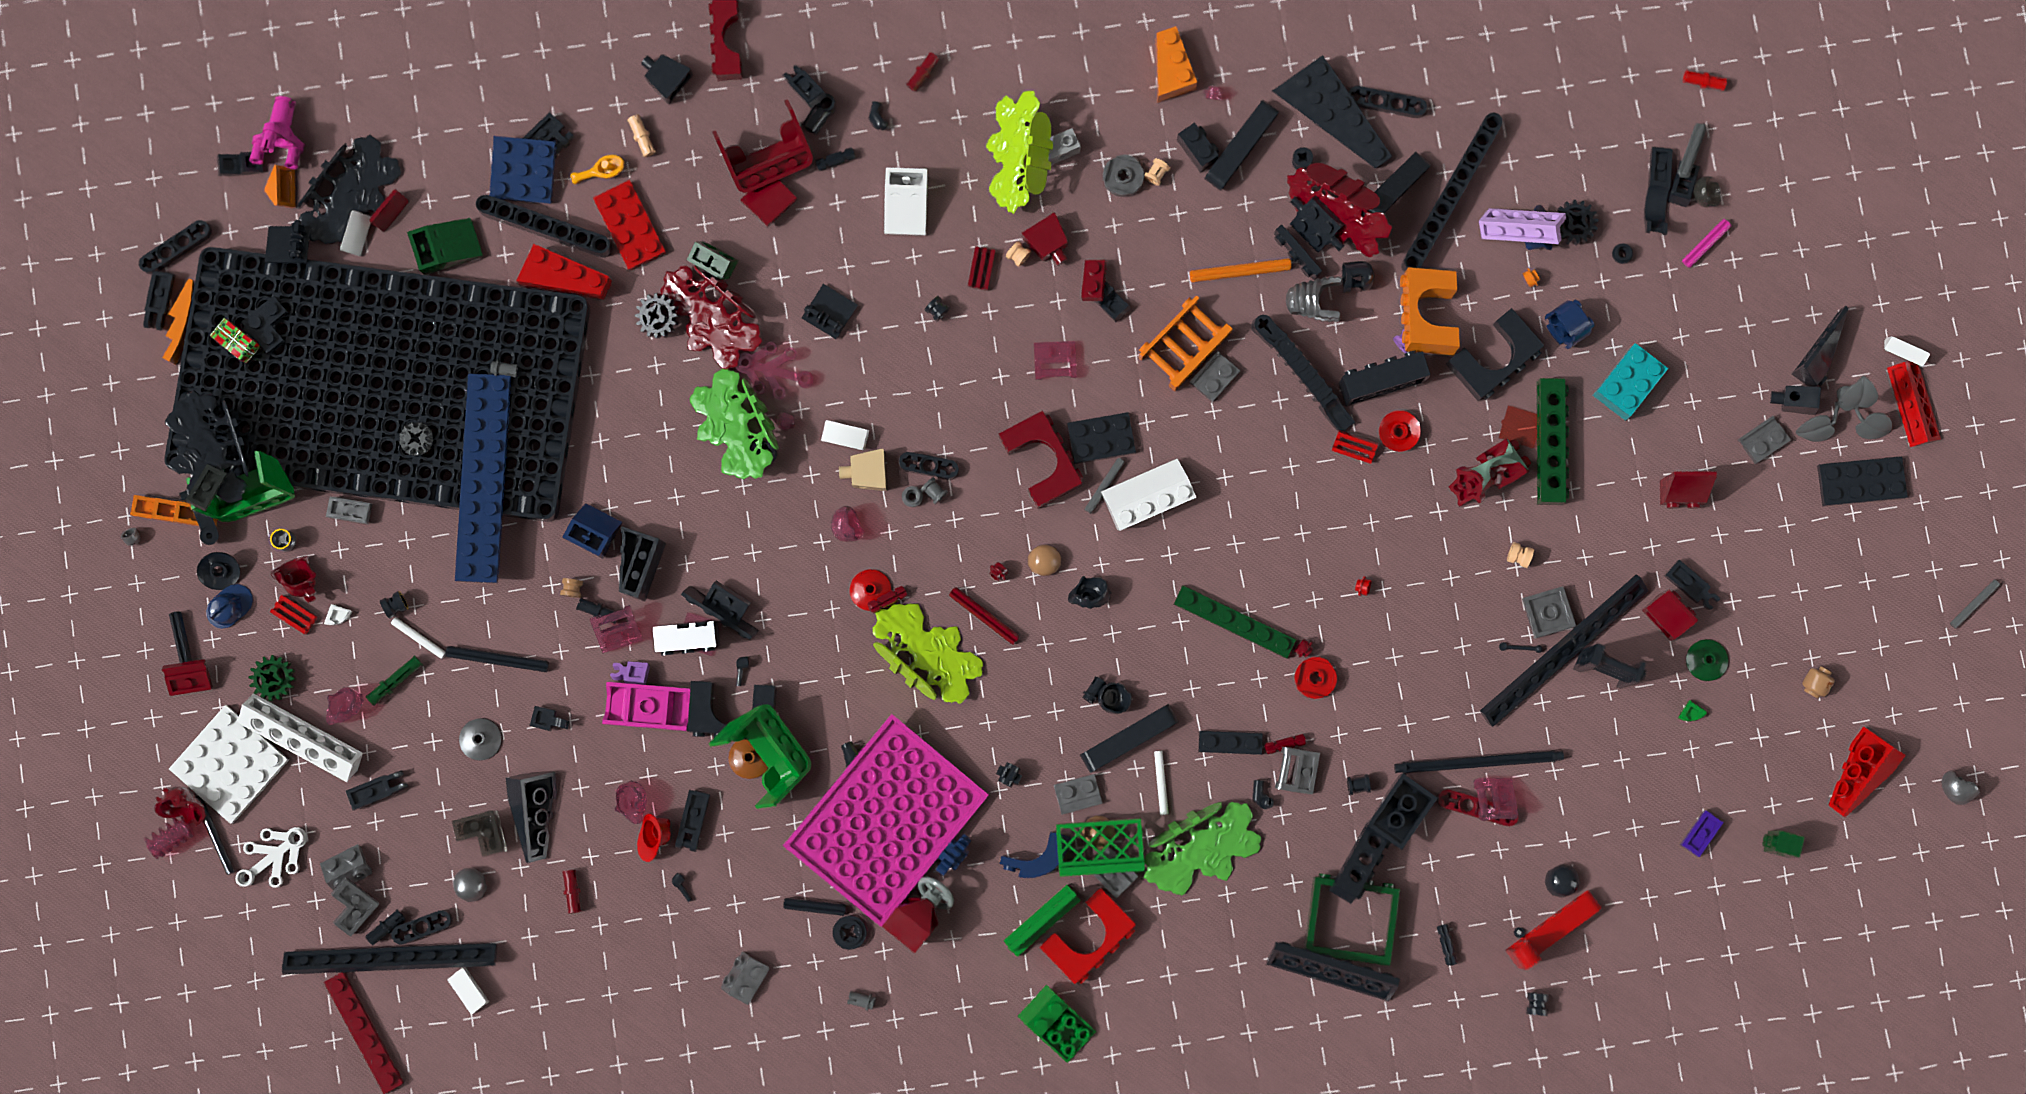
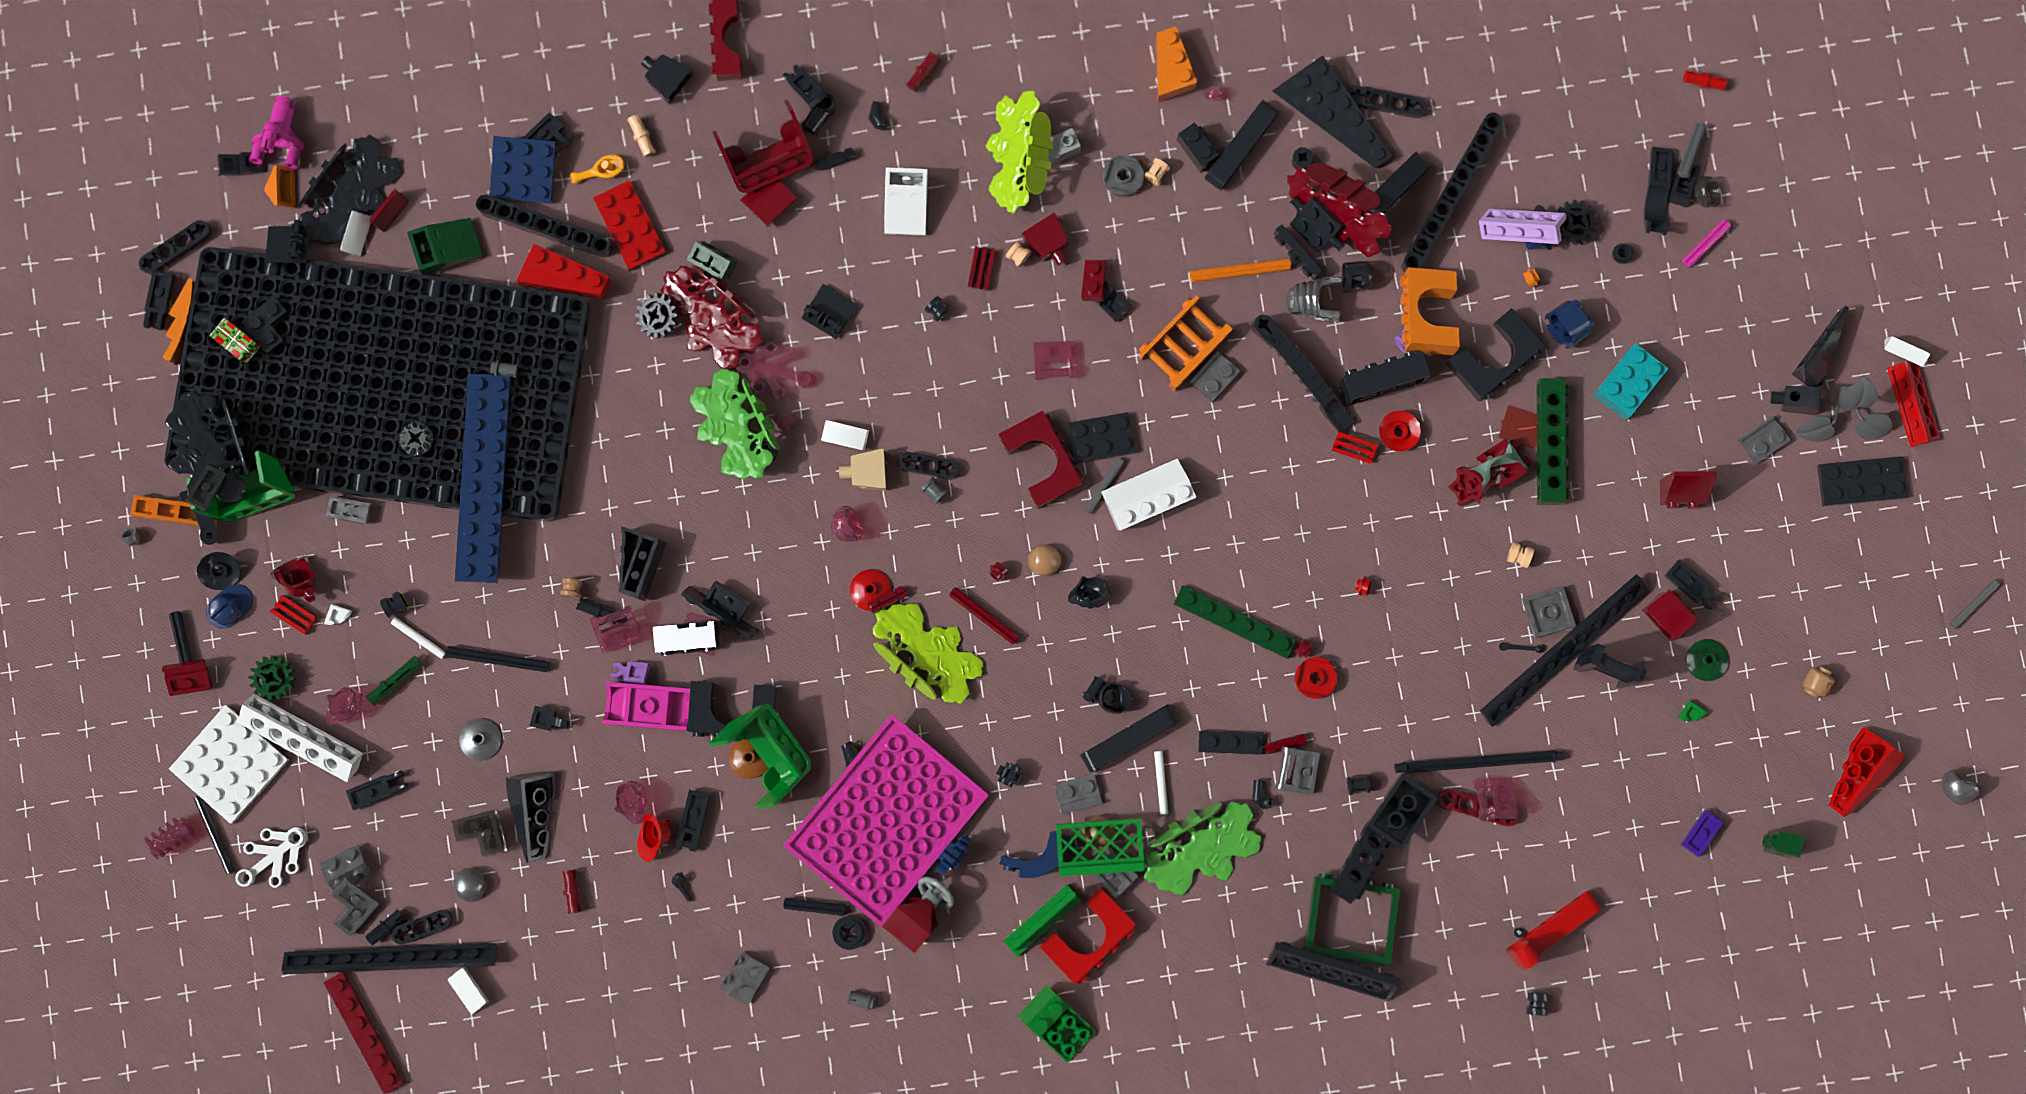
dark red helmet [154,787,205,826] -> none
flat silver wheel [270,529,296,552] -> none
dark blue slope [562,503,623,559] -> none
black hand [736,657,749,686] -> none
flat silver plate [902,486,923,507] -> none
black axle [1437,924,1458,966] -> none
black hair [1545,864,1580,898] -> none

